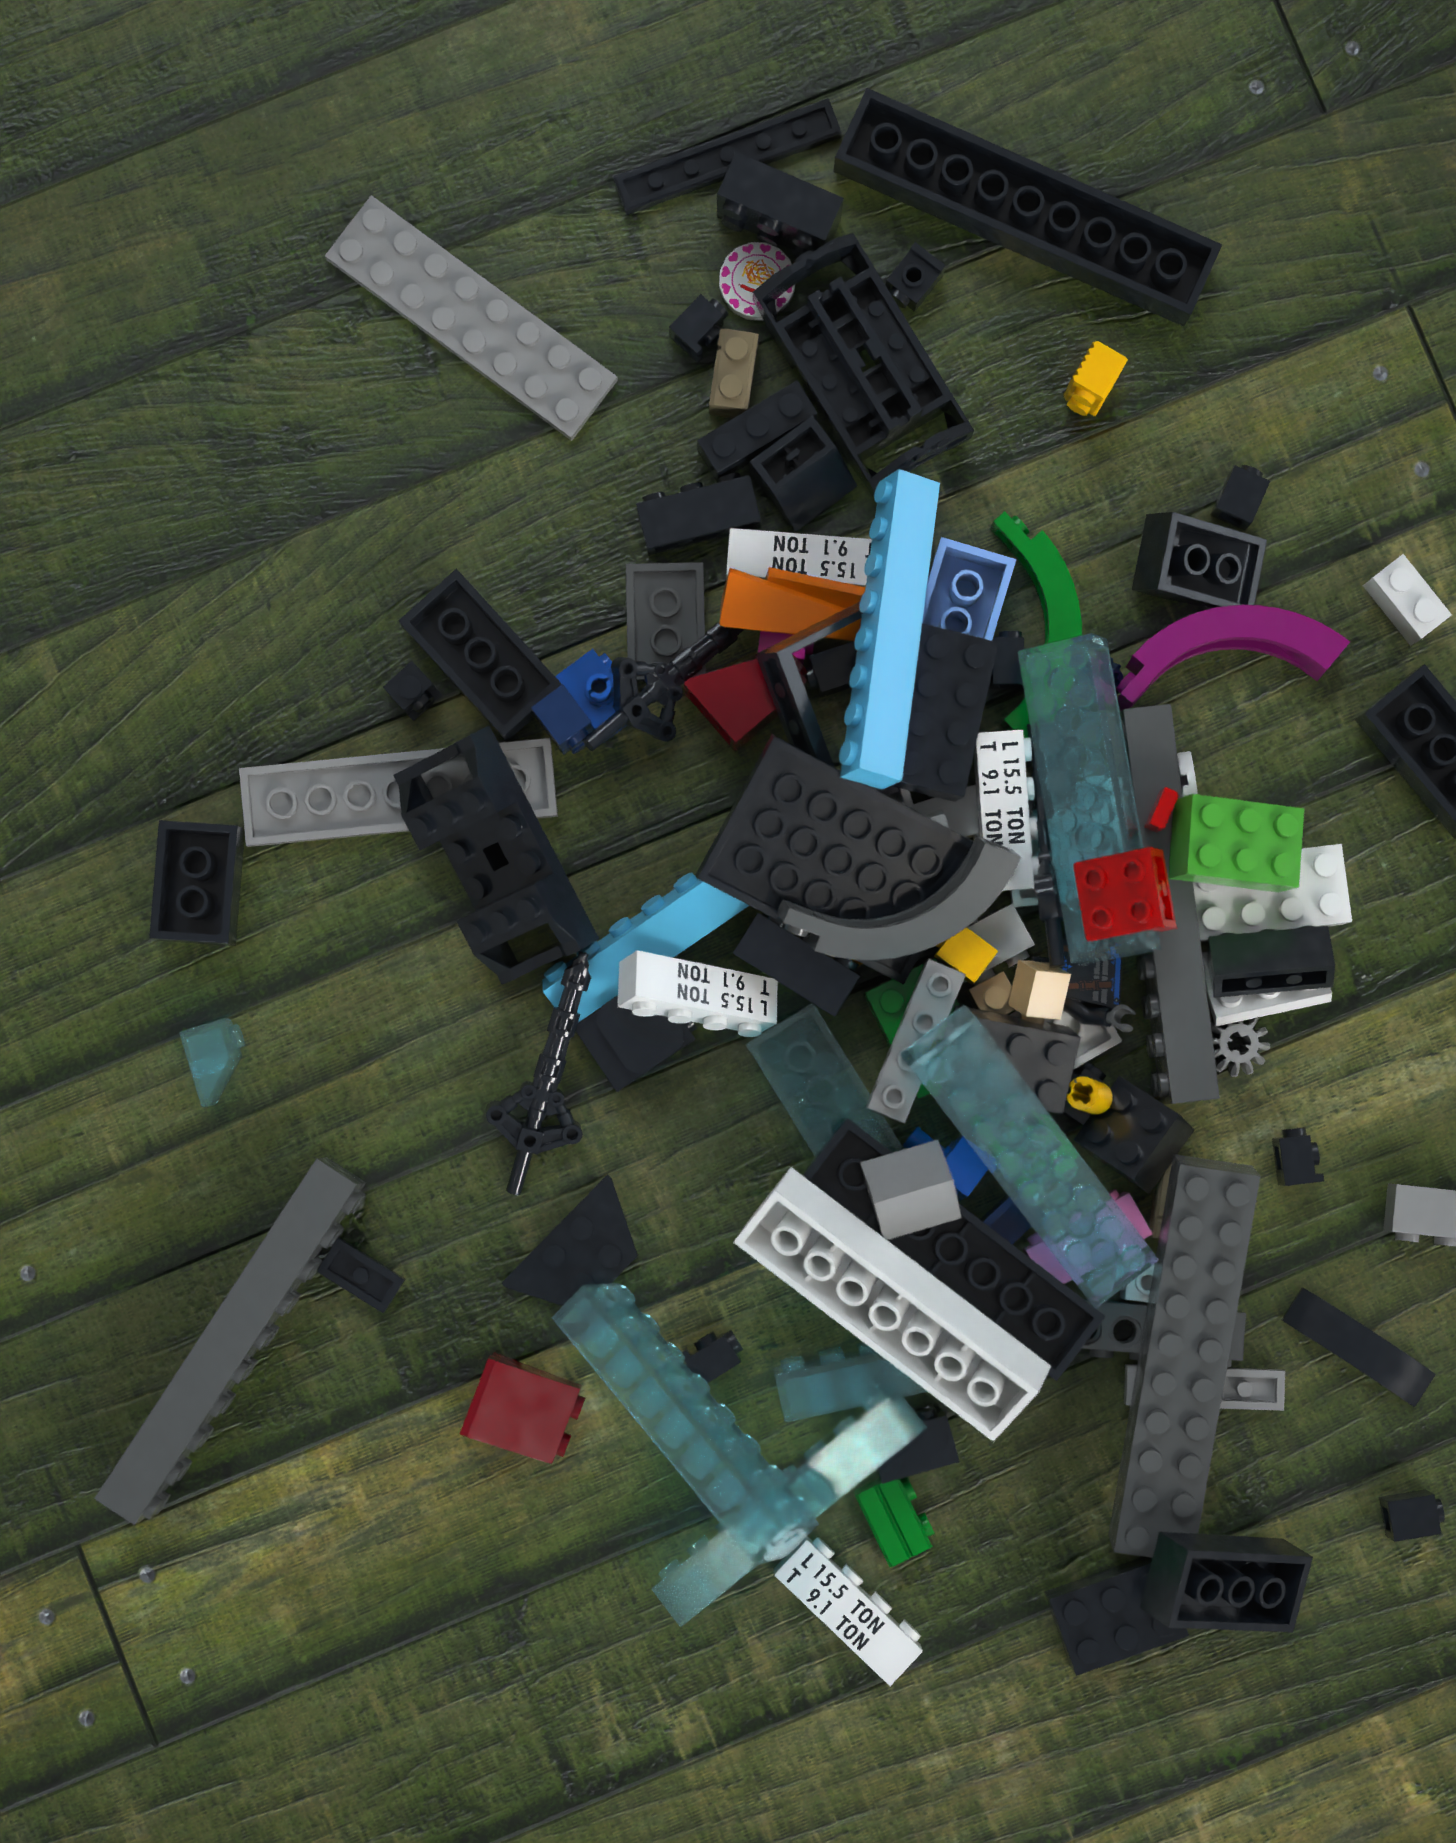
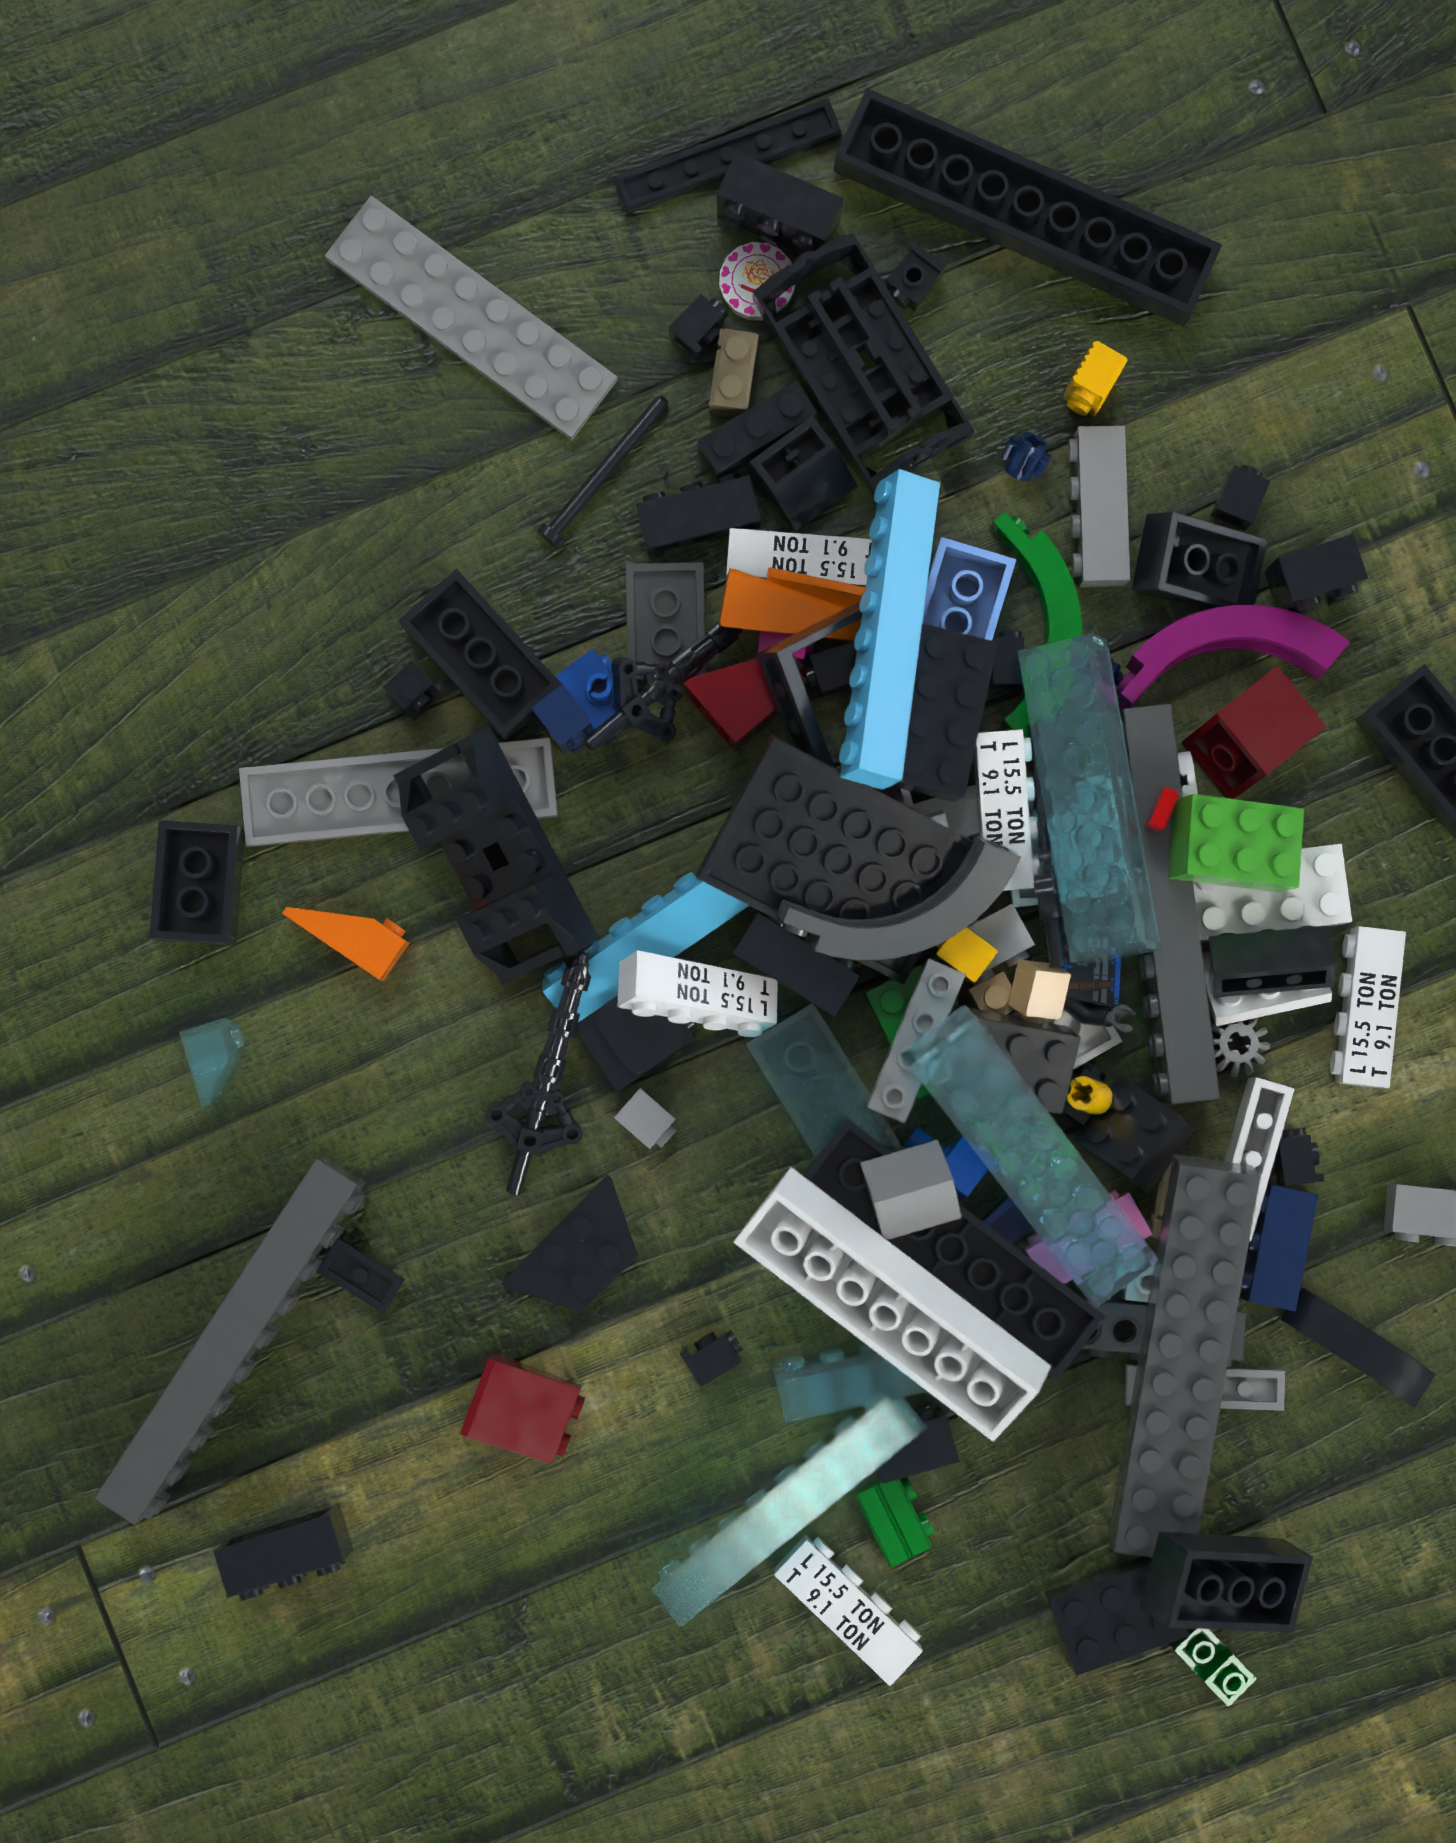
clear light blue brick [552,1283,819,1565] -> none
red bracket [1073,847,1177,942] -> none
white brick [1363,554,1452,646] -> none
black brick [1379,1489,1445,1542] -> none
none -> black brick [213,1504,353,1601]
none -> orange slope [282,907,410,981]
none -> black bar [537,396,668,548]
none -> light grey brick [614,1088,677,1149]
none -> dark blue gear [1000,432,1052,481]
none -> light grey brick [1068,425,1130,588]
none -> green slope [1169,1629,1256,1707]
none -> dark red slope [1181,666,1326,799]
none -> white brick [1224,1077,1294,1241]
none -> dark blue brick [1241,1184,1318,1311]
none -> black brick [1264,534,1368,615]
none -> white brick [1330,926,1406,1089]

